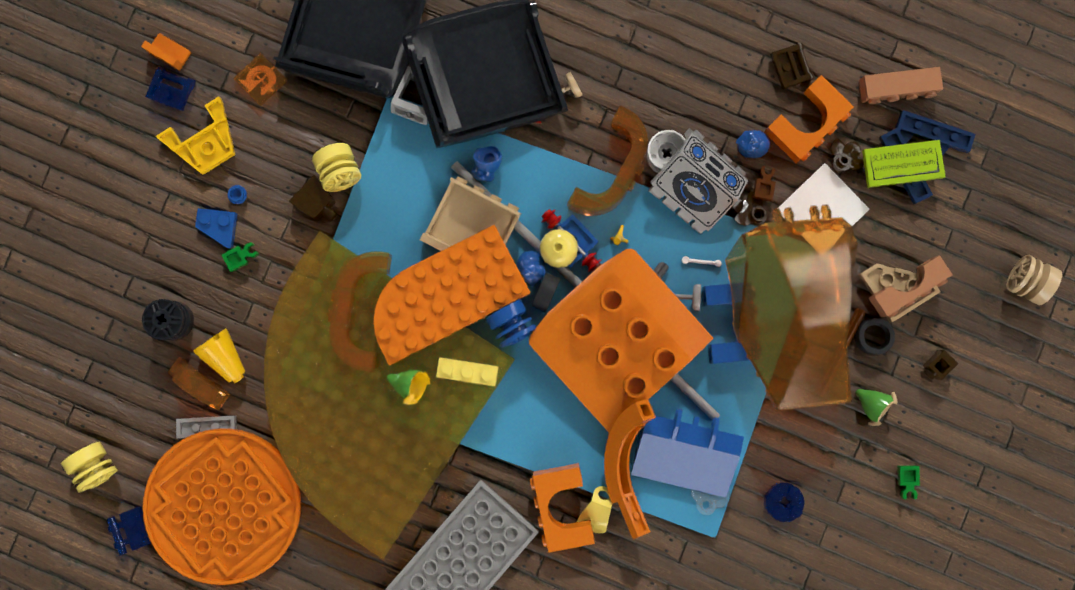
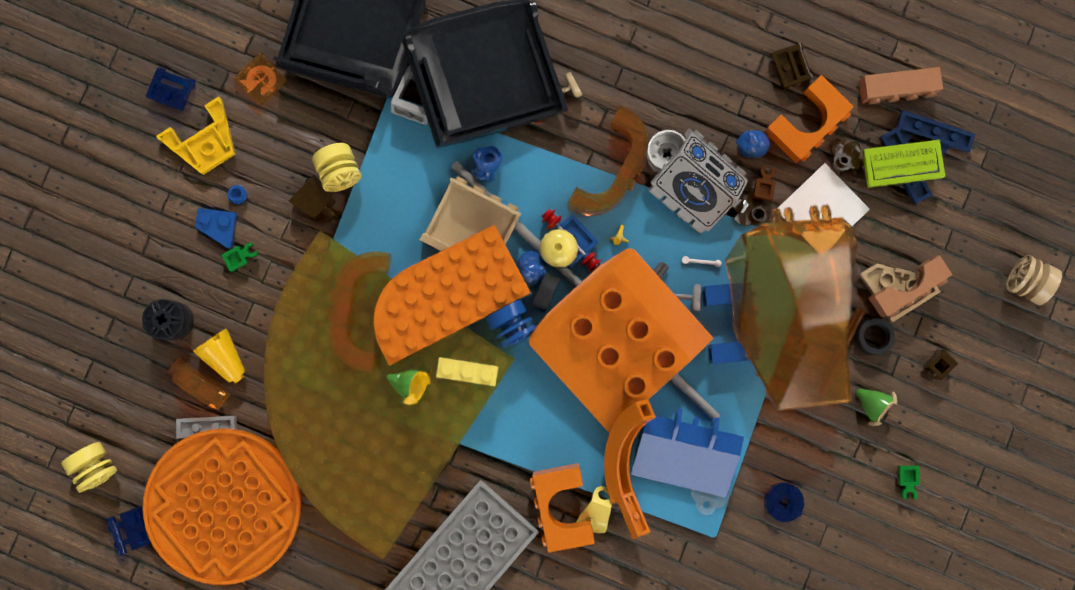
orange panel [141,33,191,71] -> none

